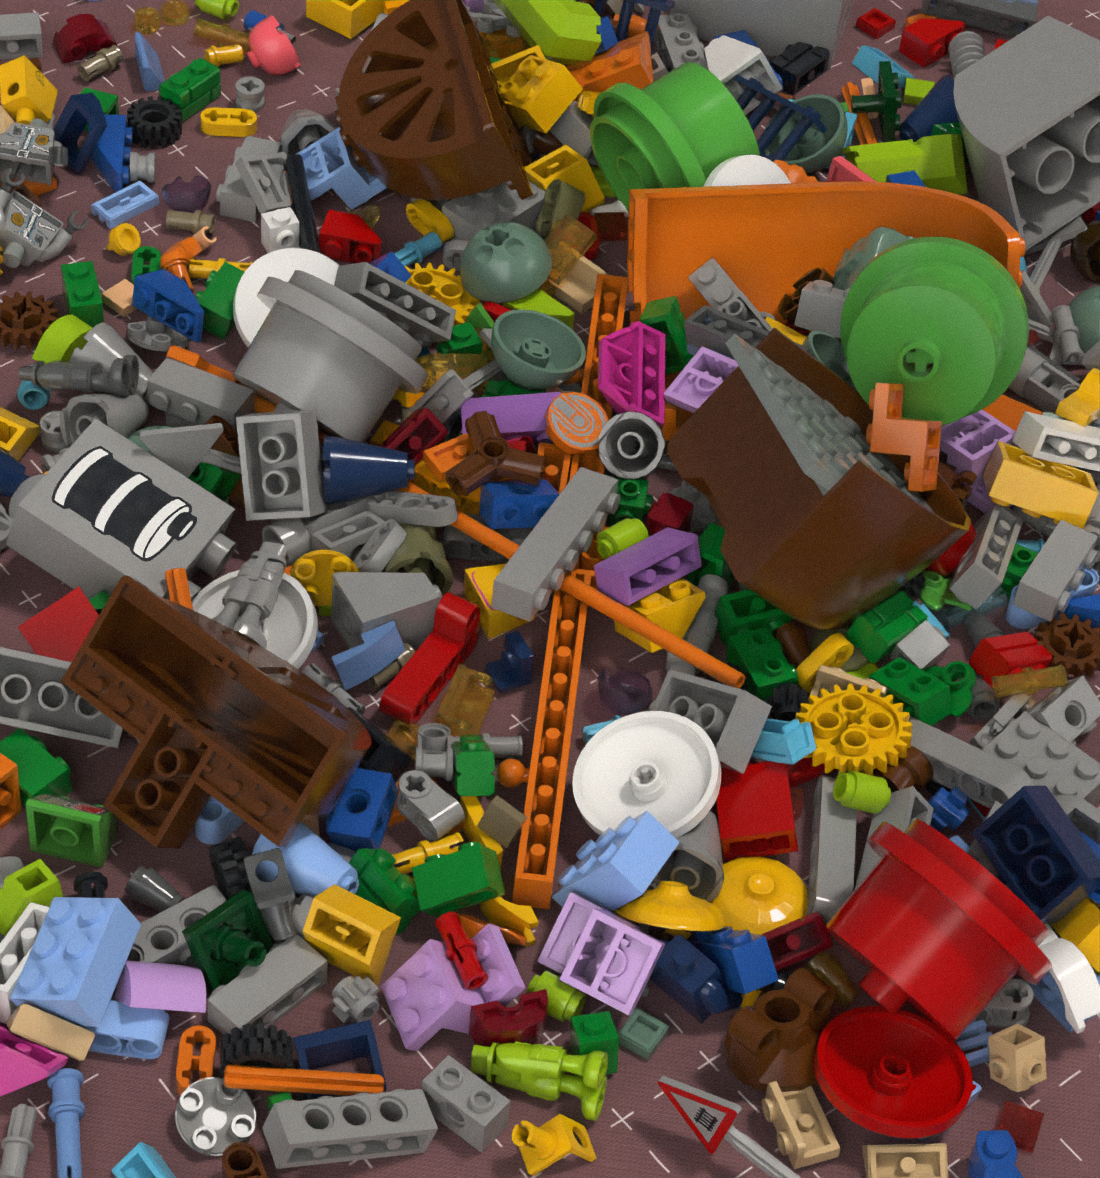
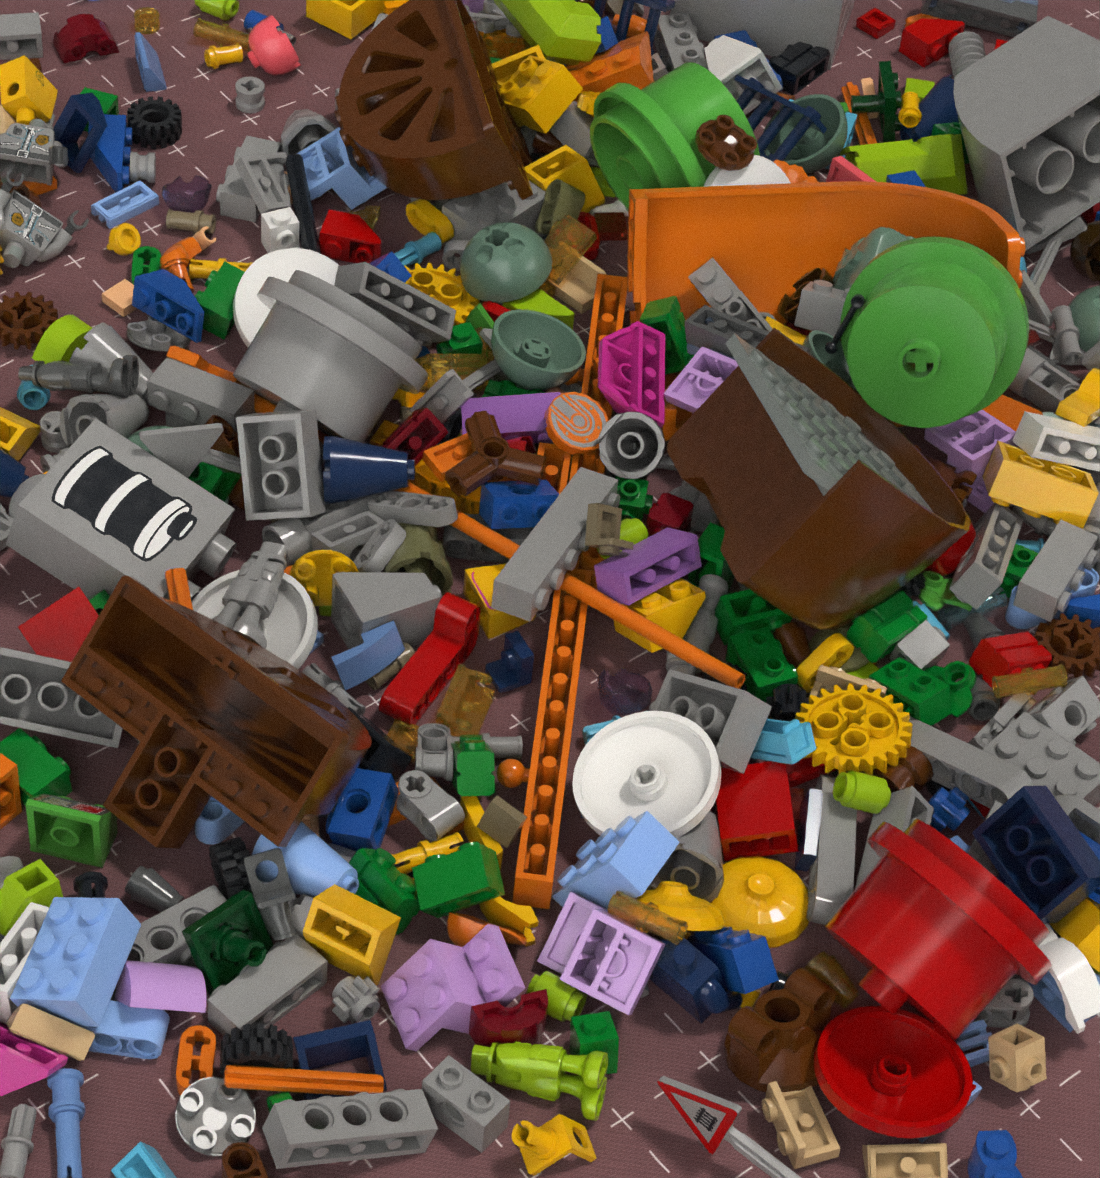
green brick [61,261,104,328] -> none
dark tan pin [77,45,124,82] -> none
green brick [159,58,221,122] -> none
clear yellow tile [161,0,190,26] -> none
yellow beam [200,107,257,137] -> none
red pin [435,912,488,990] -> none
sand green tile [617,1007,670,1061] -> none
dark red brick [761,911,833,971] -> none
medium azure slope [852,45,915,91] -> none
orange bracket [866,383,942,492] -> none
clear red tile [997,1101,1044,1153] -> none
none -> dark tan bracket [585,503,633,556]
none -> clear yellow pin [608,890,688,945]
none -> reddish brown dish [695,115,757,171]
none -> tile [795,788,823,872]
none -> black hinge [825,294,865,354]
none -> yellow pin [898,91,922,128]

